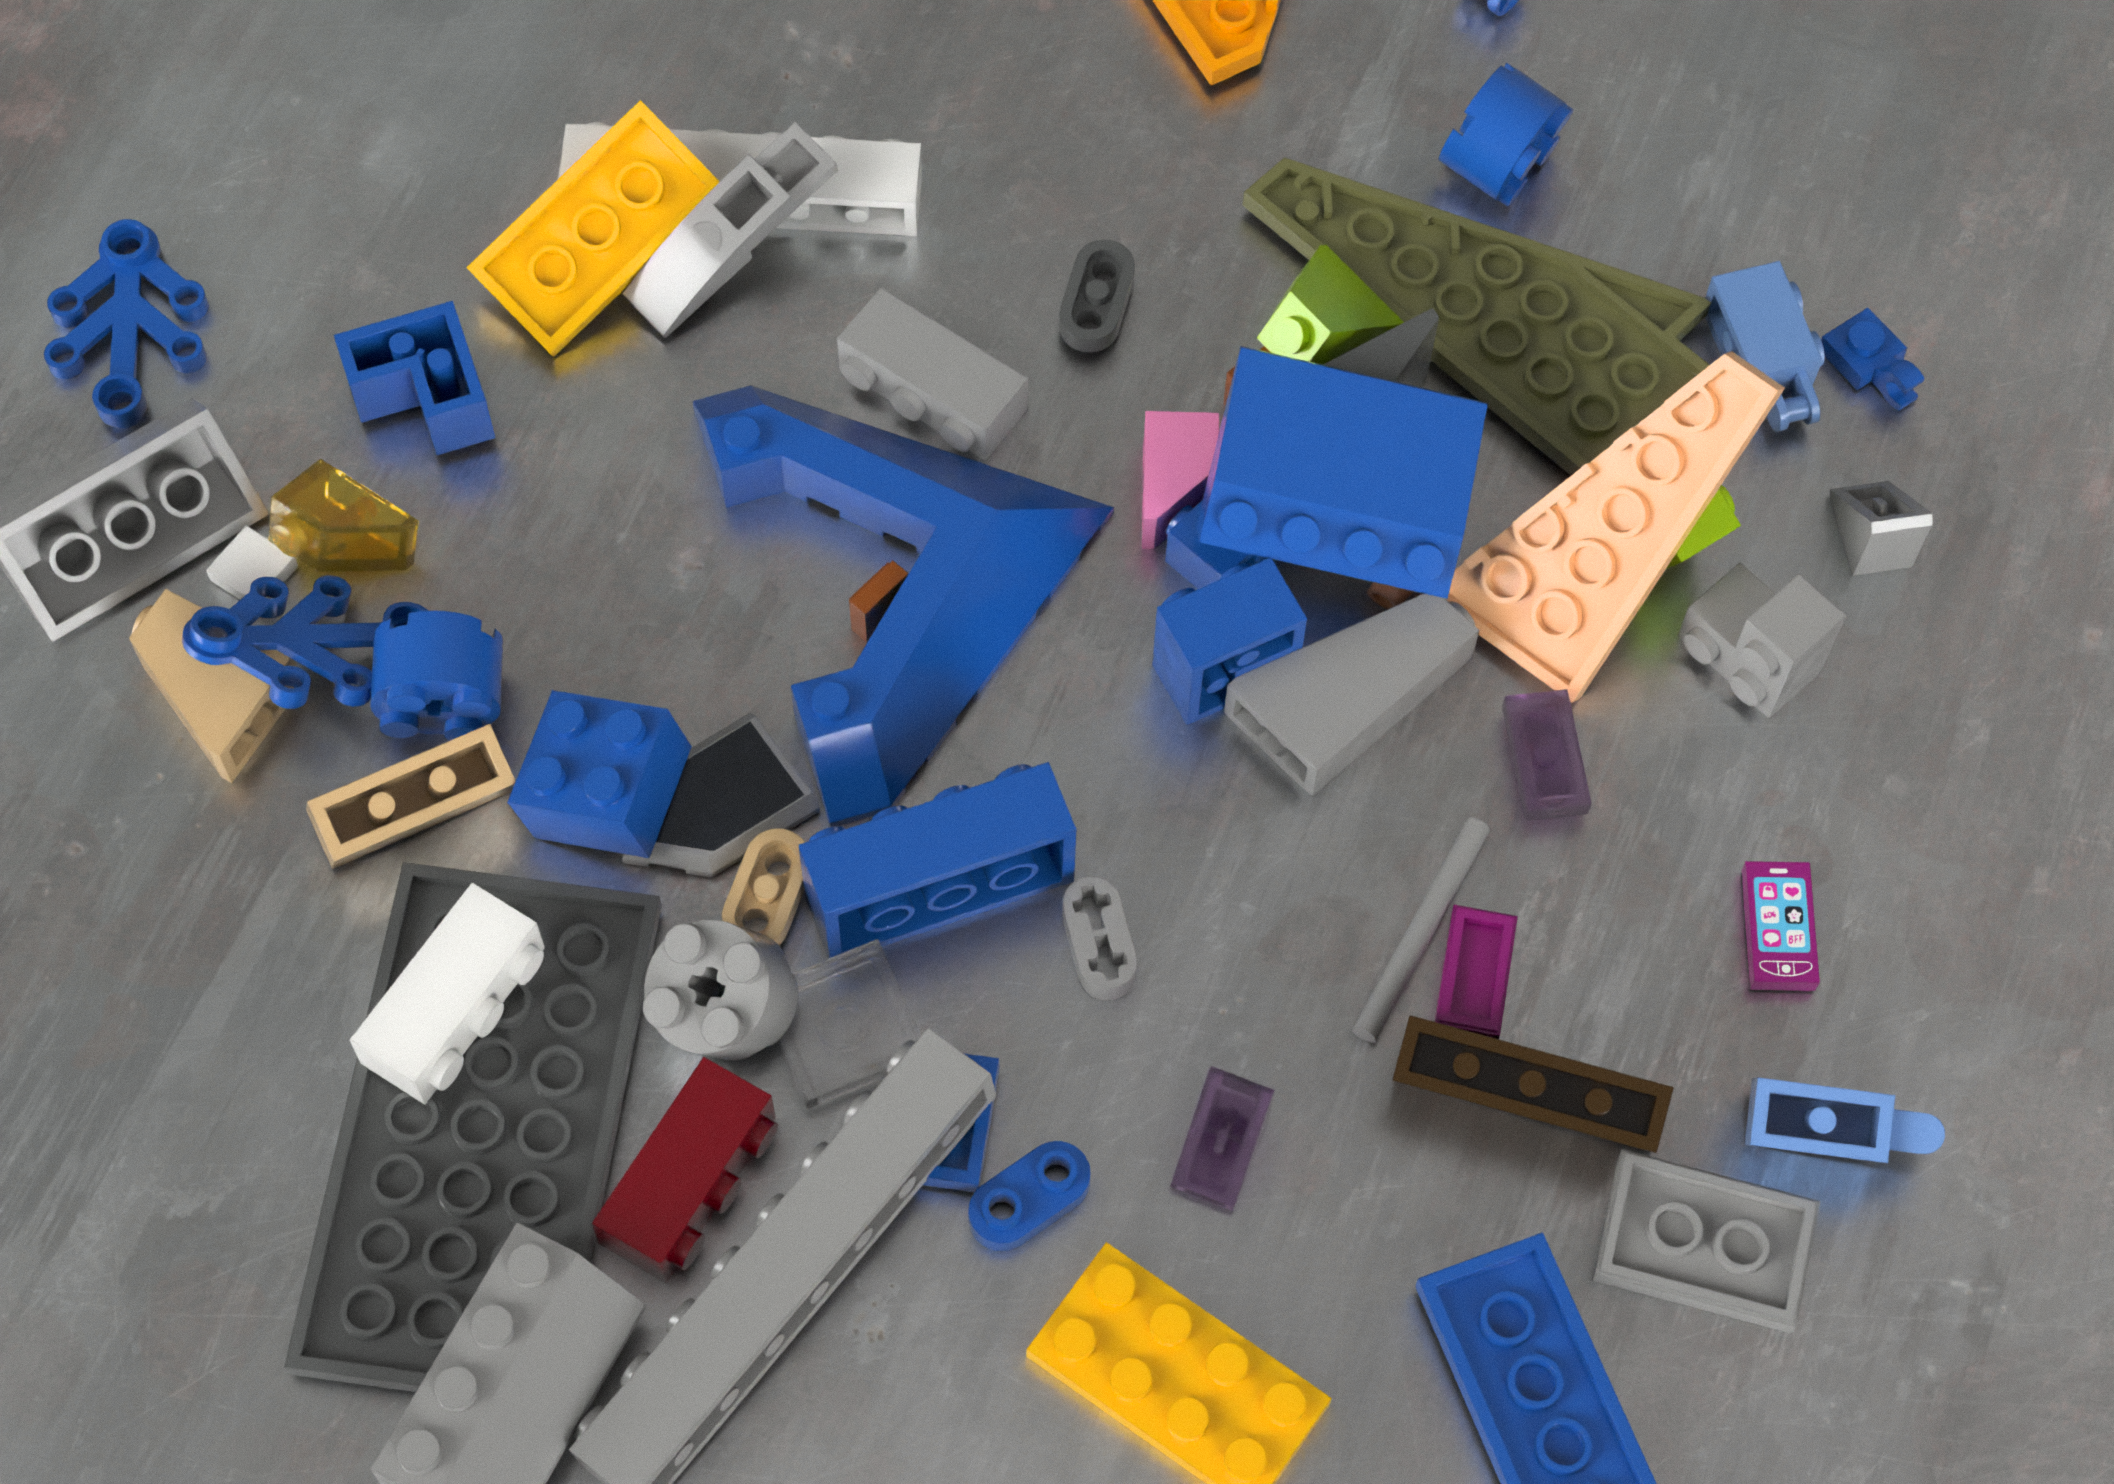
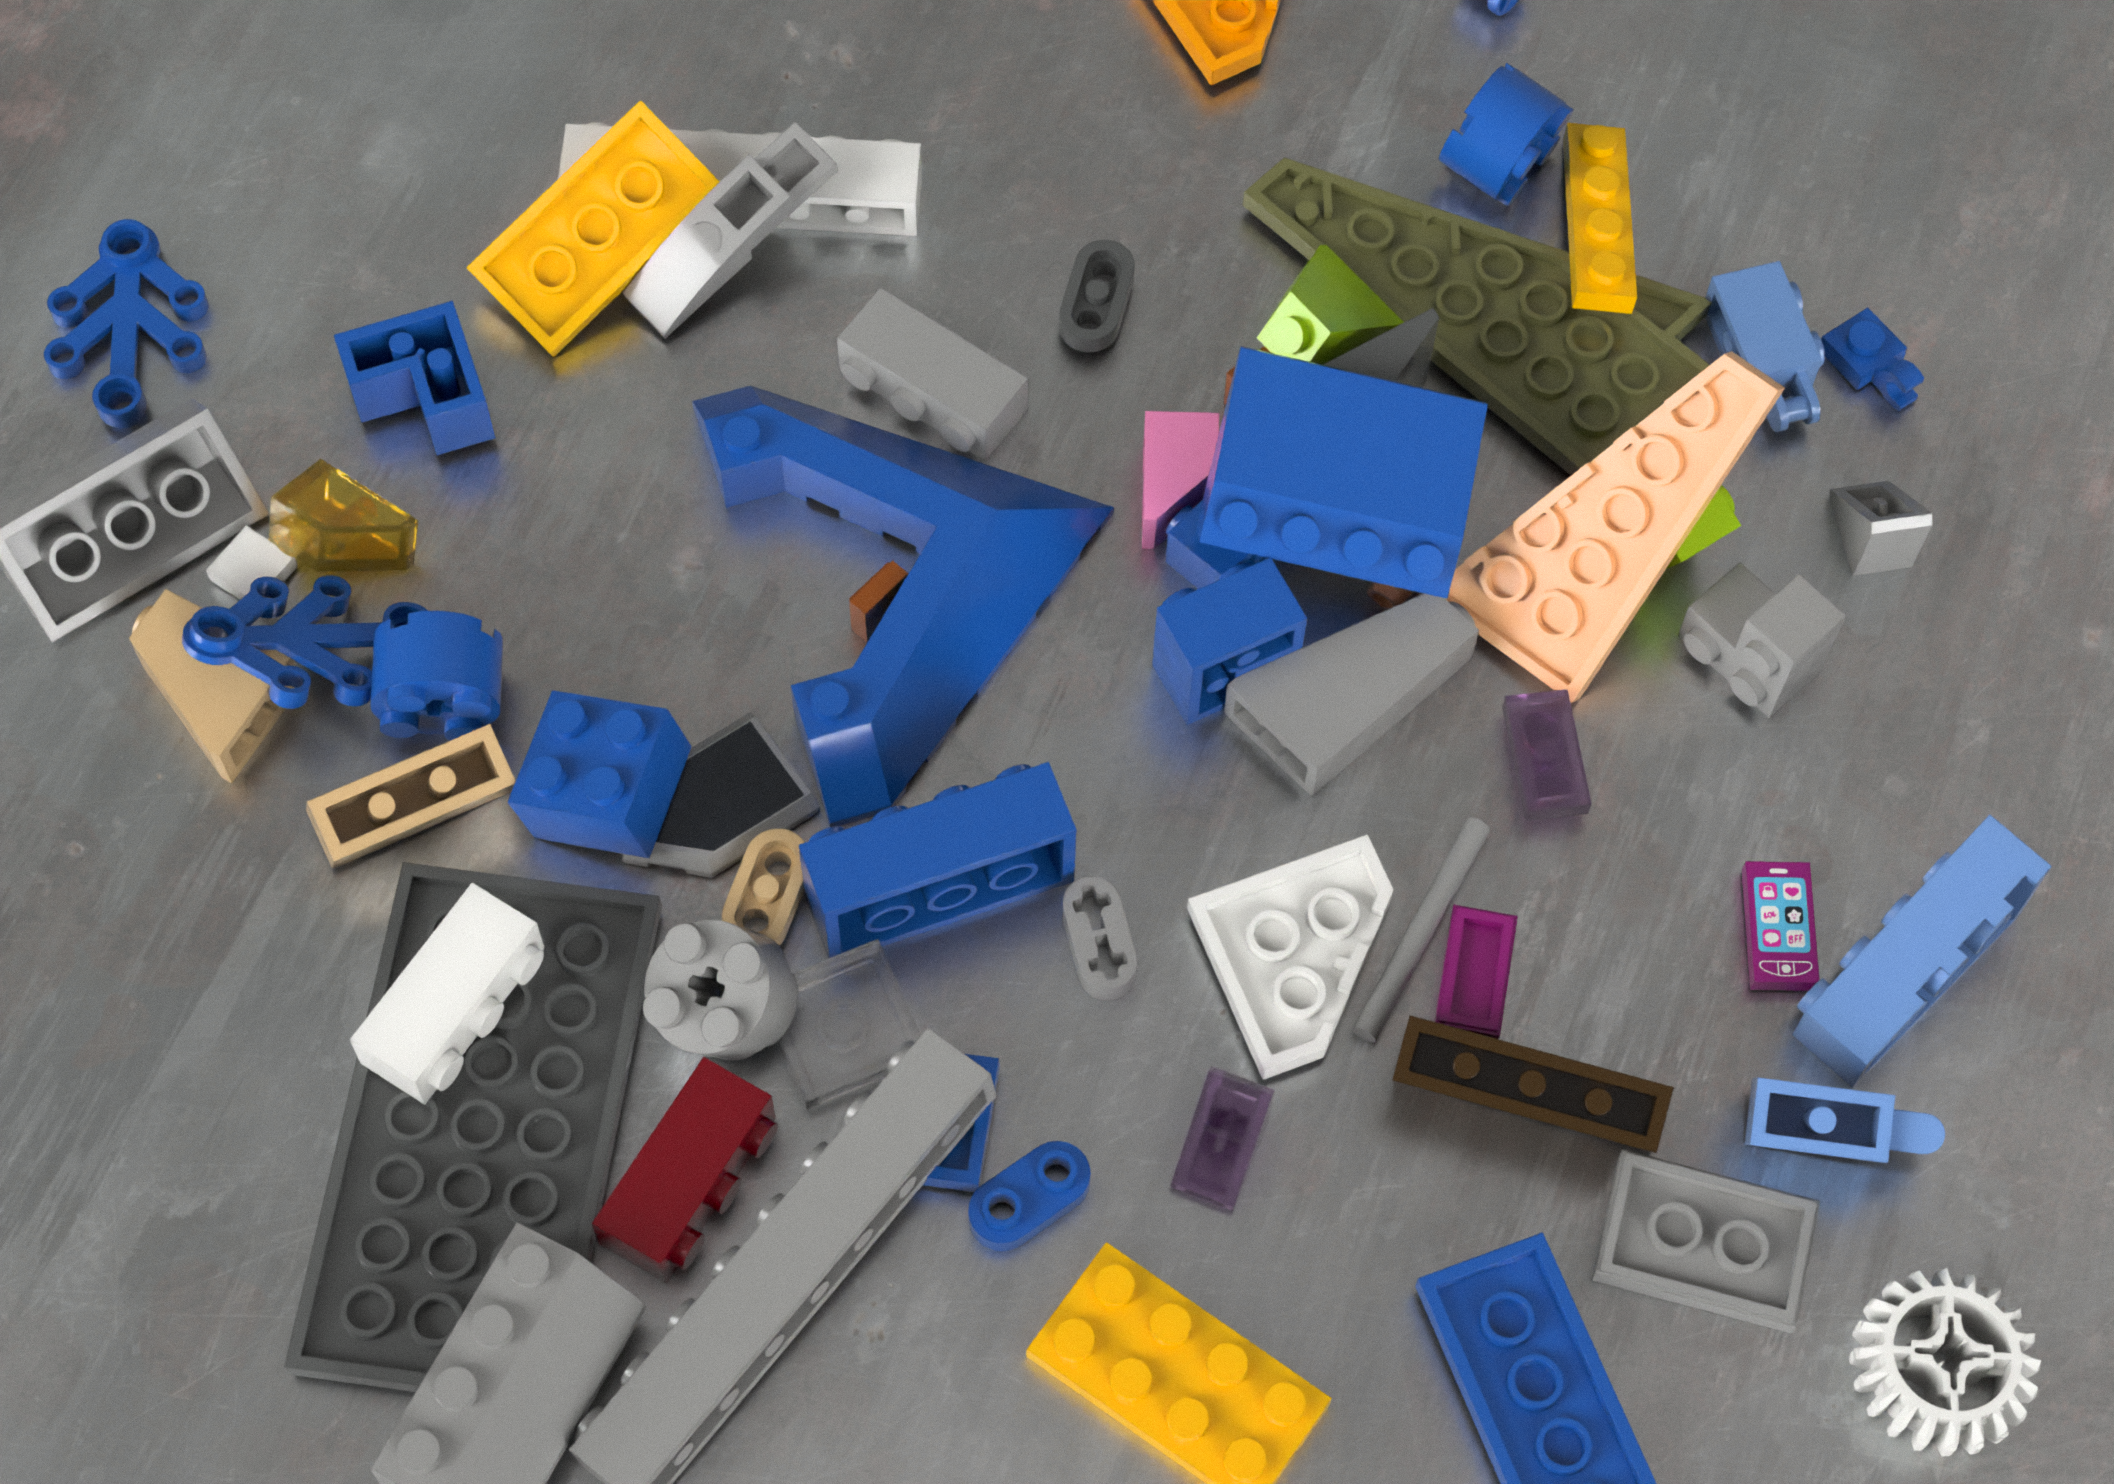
none -> white plate [1187,834,1394,1080]
none -> yellow plate [1563,123,1637,314]
none -> medium blue wedge [1792,814,2052,1088]
none -> white gear [1849,1268,2041,1457]

